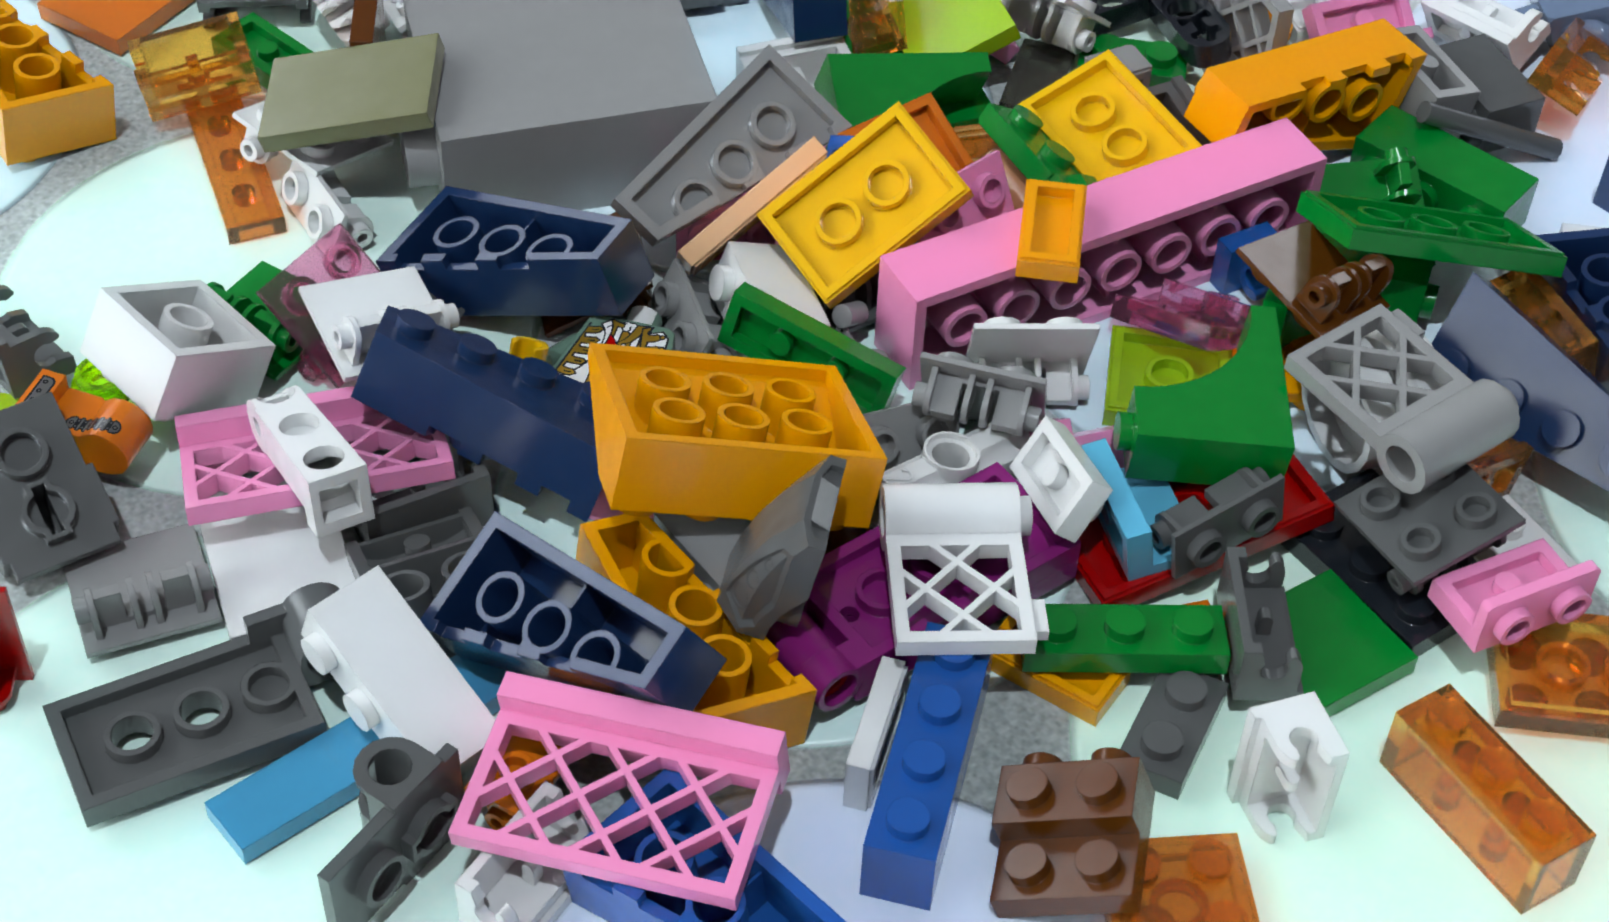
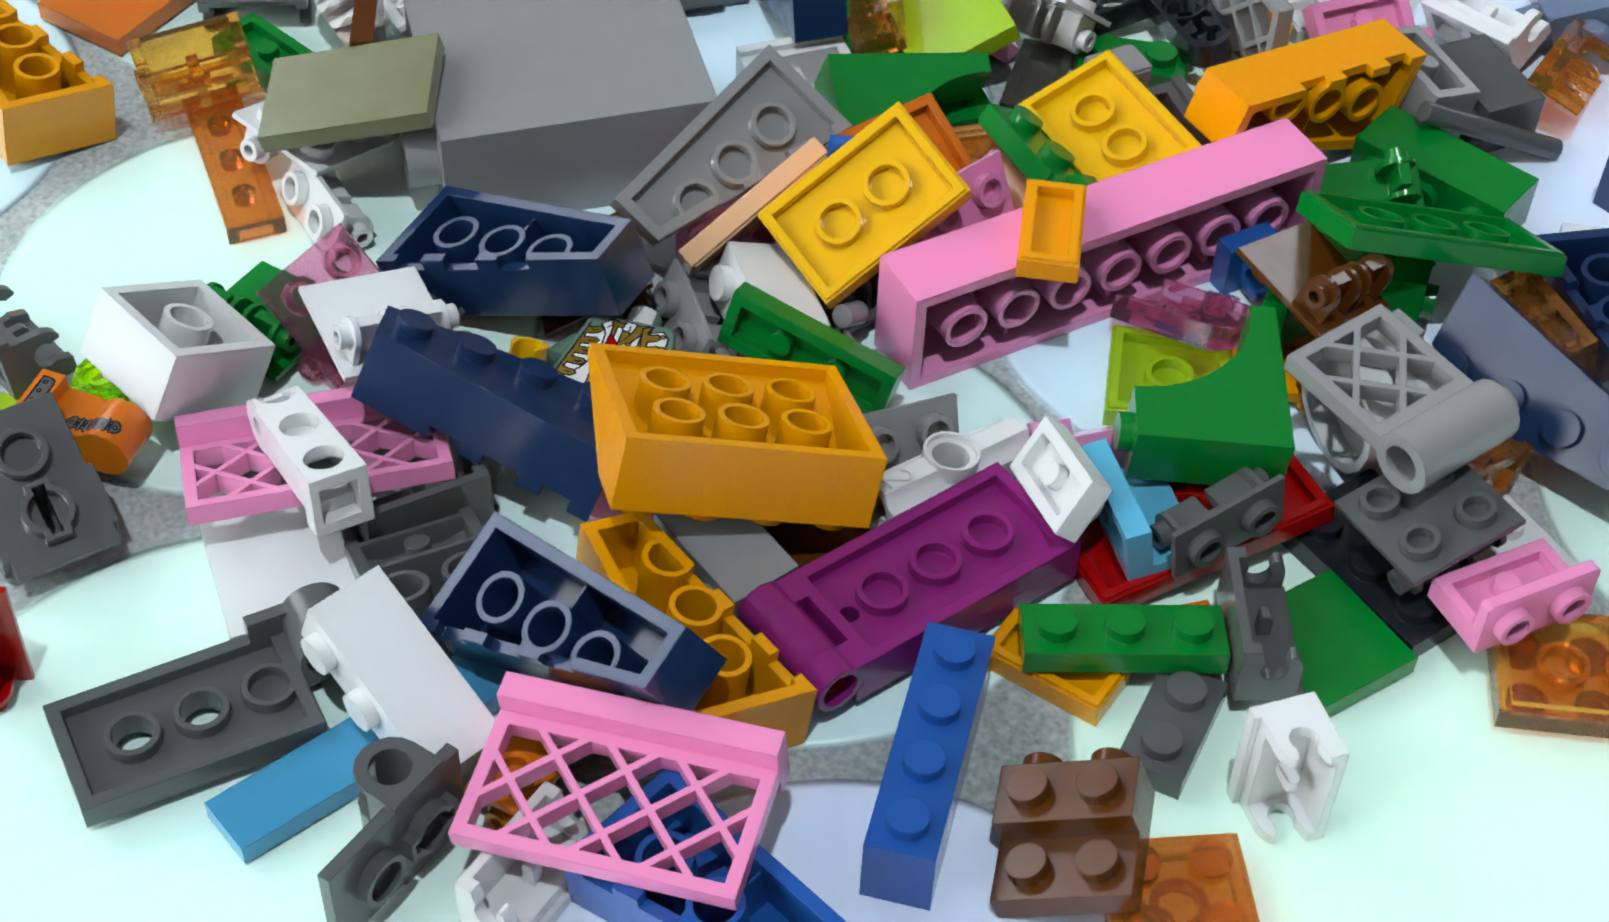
light grey hinge [64,524,223,659] -> none
dark grey slope [717,455,847,640] -> none
white tile [843,656,908,812] -> none
white piece [879,482,1049,656] -> none
light grey hinge [911,351,1047,437] -> none
white hinge [966,316,1100,406] -> none
clear orange brick [1379,683,1597,915] -> none

